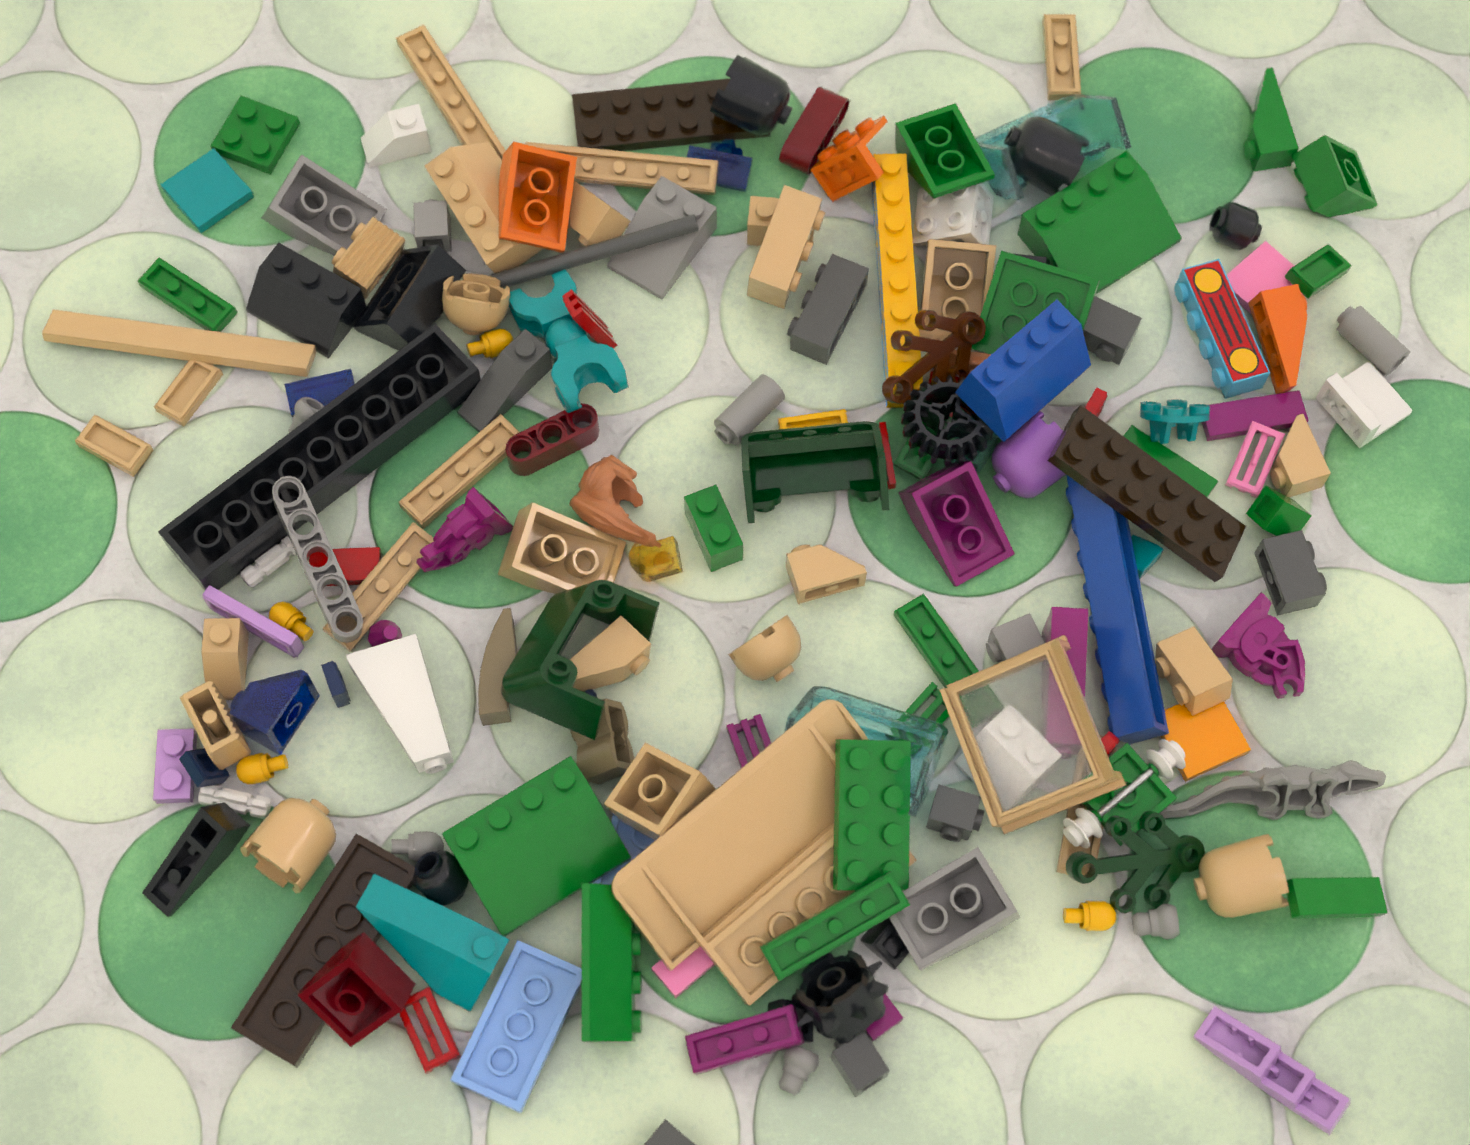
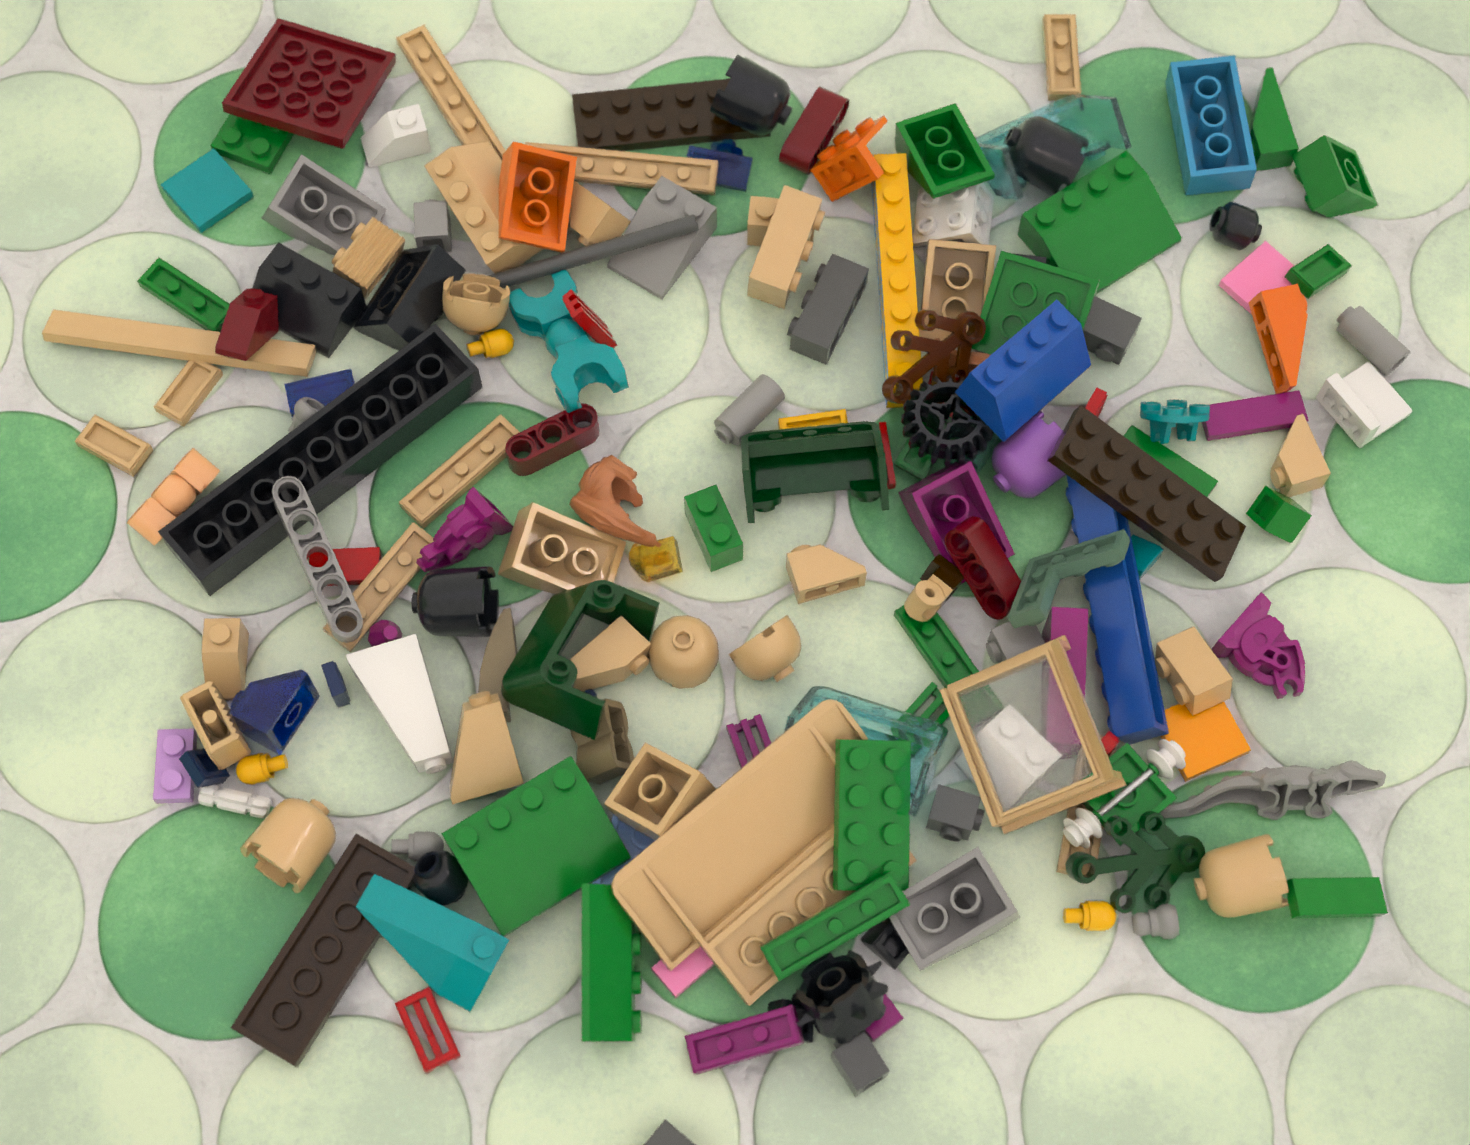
black slope [142,802,250,917] -> none
lavender tile [202,585,304,658] -> none
white axle [240,536,296,587] -> none
yellow cylinder [269,601,314,641] -> none
dark red slope [297,932,416,1047] -> none
light blue plate [450,940,582,1113] -> none
dark grey slope [458,329,553,432] -> none
light grey piece [778,1046,819,1095] -> none
brick [1174,259,1270,399] -> none
lavender slope [1194,1006,1350,1135] -> none
bright pink tile [1225,421,1285,498] -> none
dark grey brick [1254,530,1327,616] -> none
none -> light nougat piece [127,448,220,546]
none -> dark red slope [215,288,279,361]
none -> dark red plate [222,18,396,149]
none -> black cylinder [411,567,499,637]
none -> tan slope [449,691,524,804]
none -> tan cylinder [649,615,719,689]
none -> tan leg [904,554,964,622]
none -> dark red beam [944,516,1021,620]
none -> sand green plate [1008,529,1130,629]
none -> dark azure brick [1165,55,1257,196]

